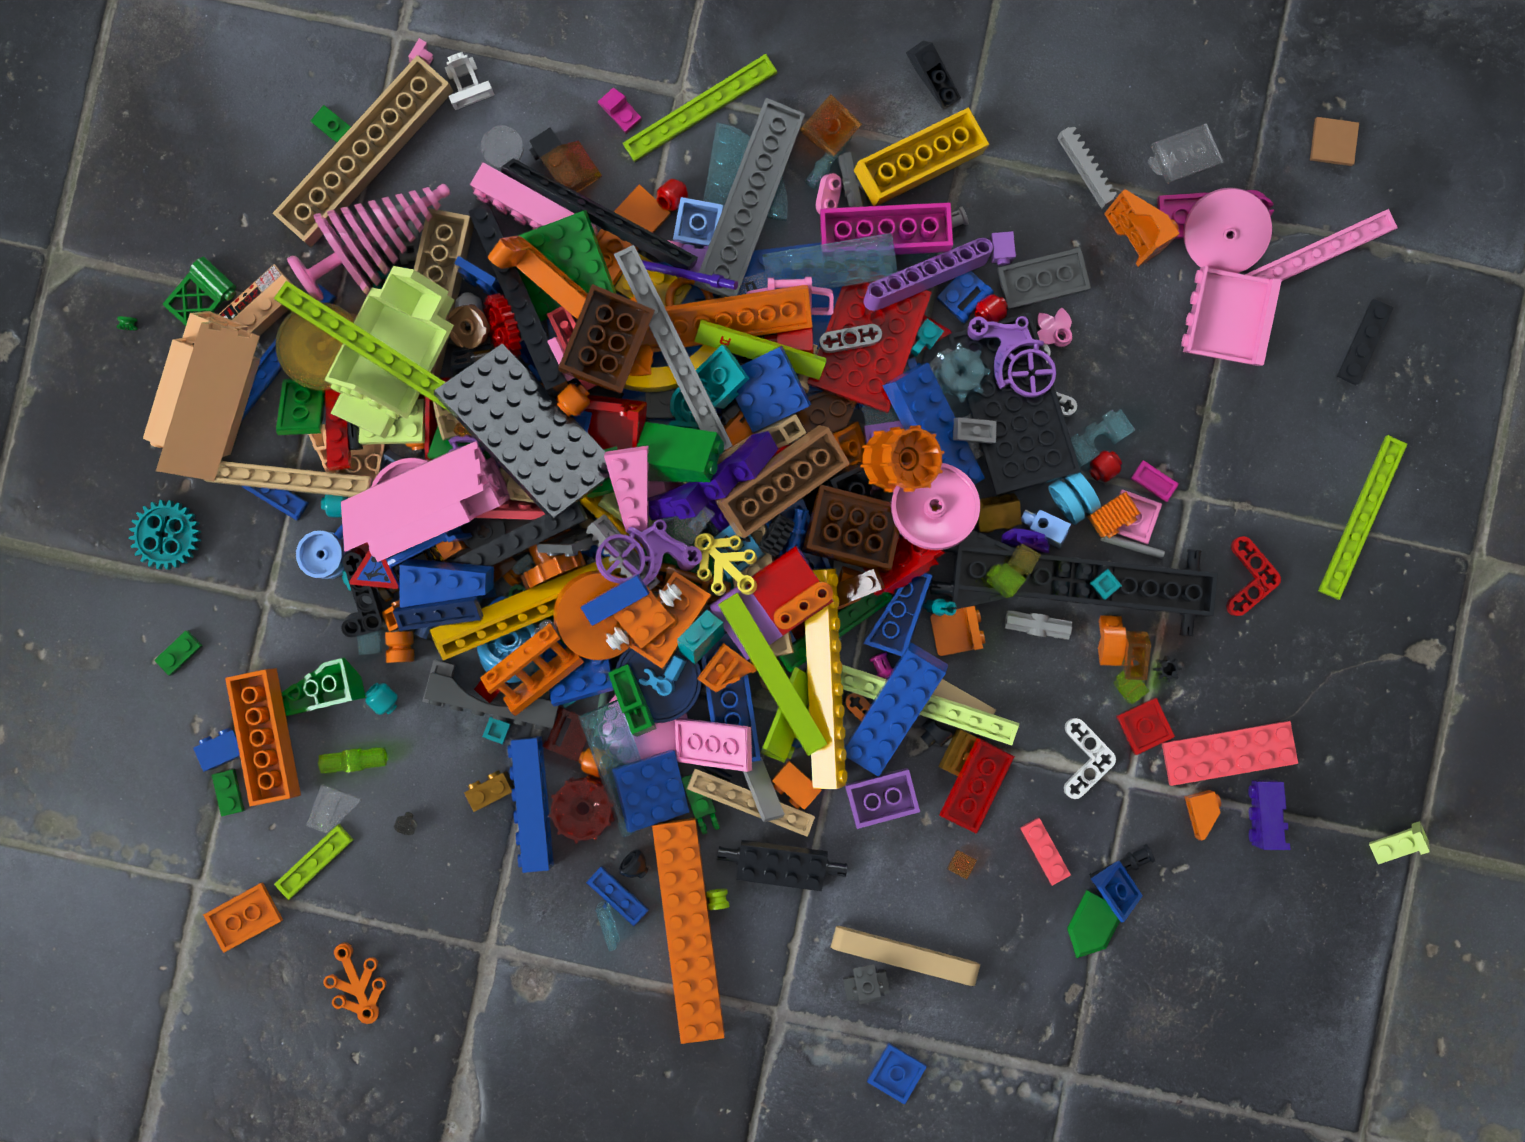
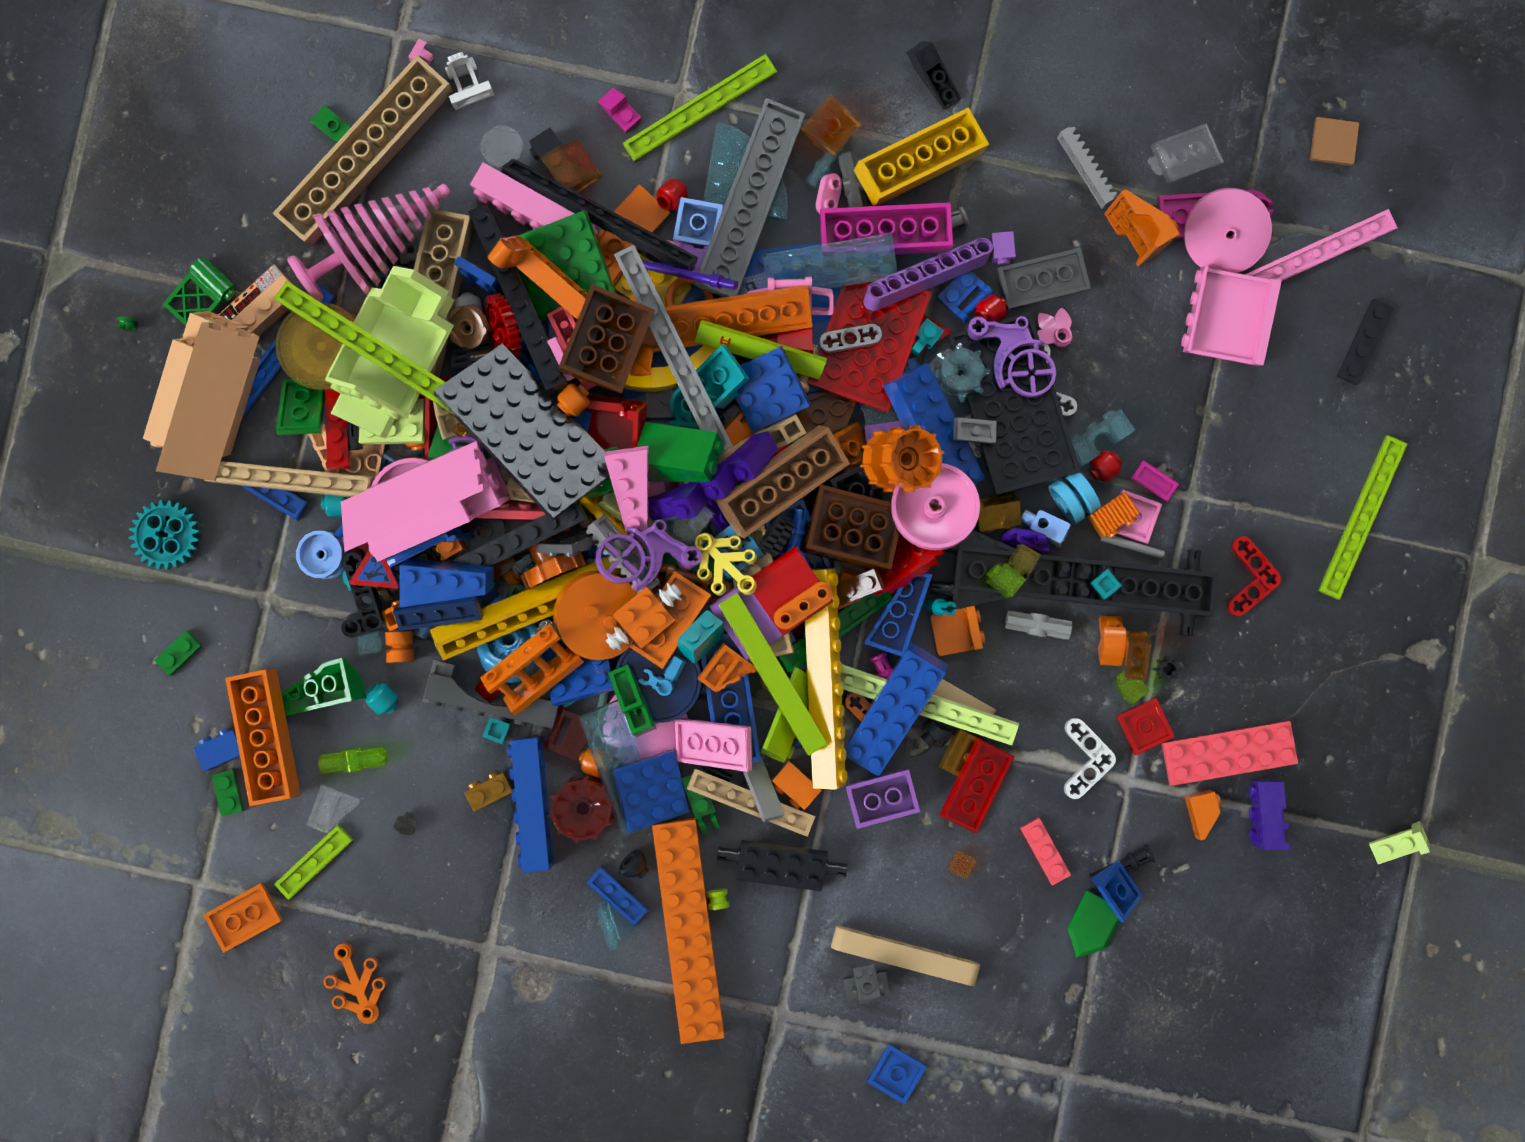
blue tile [580,574,650,626] -> none

